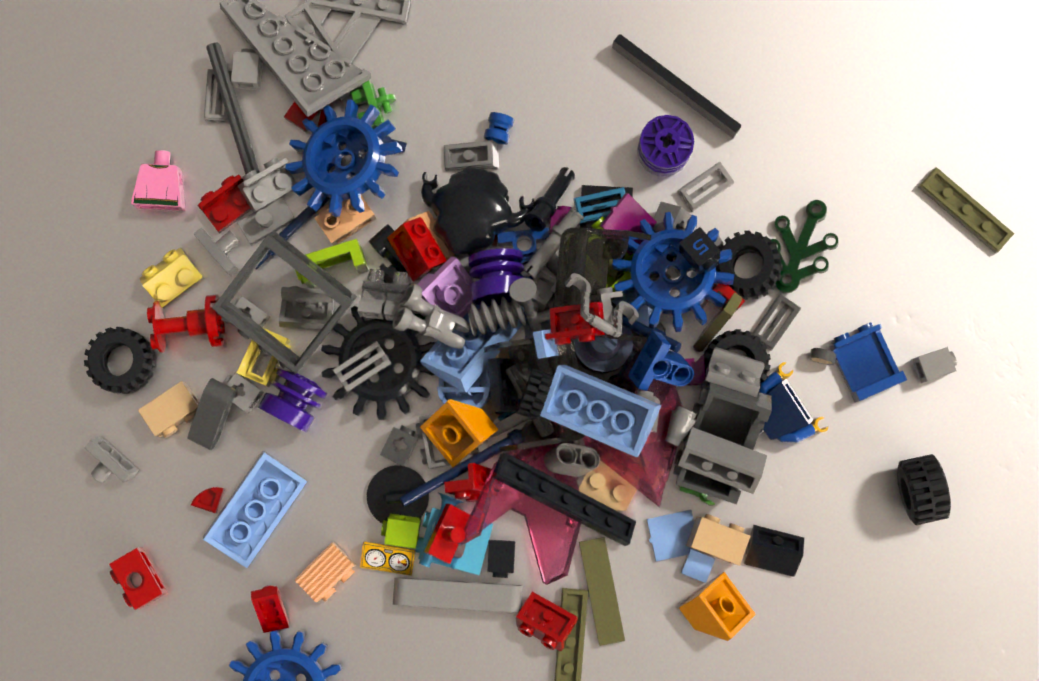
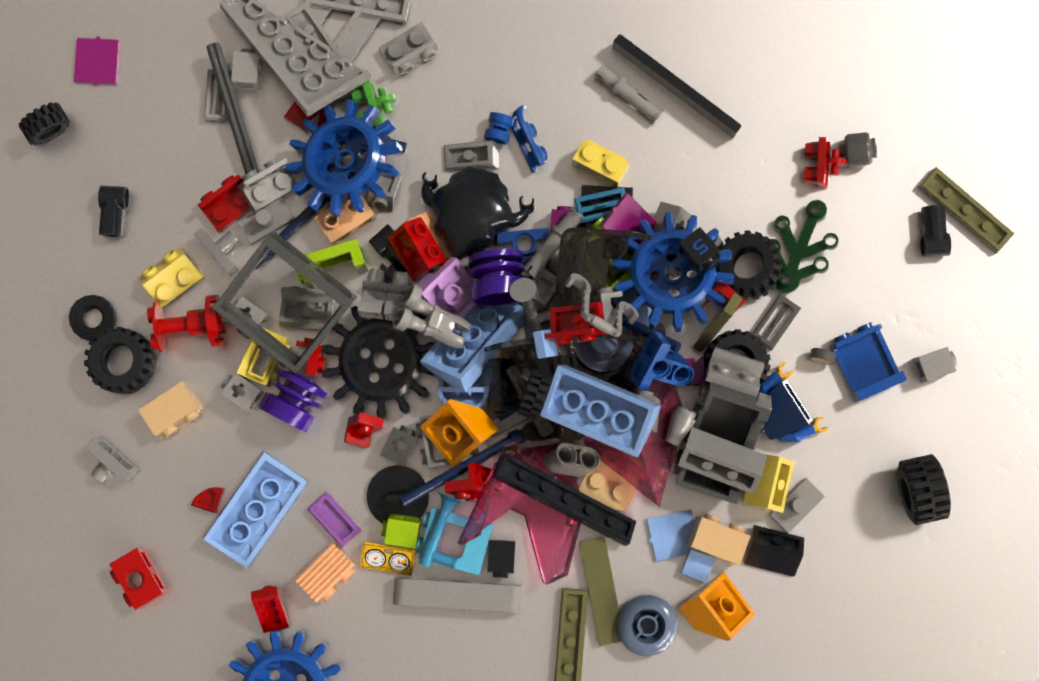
bright pink torso [131,150,185,211] -> none
dark grey beam [187,378,236,450] -> none
light grey tile [333,341,391,392] -> none
red tile [424,504,472,564] -> none
light grey piece [468,296,526,337] -> none
red bracket [516,592,578,651] -> none
black pin [524,167,575,232] -> none
dark purple wheel [637,115,695,177] -> none
light grey tile [677,162,734,212] -> none
bright green hand [680,486,715,506] -> none
none -> black tyre [18,102,70,146]
none -> black tyre [69,295,117,341]
none -> magenta piece [74,36,120,86]
none -> black piece [98,185,129,237]
none -> red bracket [296,337,326,378]
none -> medium lavender tile [307,492,362,548]
none -> red bracket [344,412,384,448]
none -> light grey bracket [368,173,402,212]
none -> light grey bracket [379,22,438,75]
none -> blue piece [512,105,548,173]
none -> light yellow window [572,139,629,187]
none -> light grey pin [594,63,664,123]
none -> sand blue hat [617,595,678,656]
none -> light yellow brick [743,454,795,513]
none -> light grey tile [769,478,825,533]
none -> red hips [804,137,847,188]
none -> dark grey head [839,132,877,167]
none -> black piece [920,205,952,257]

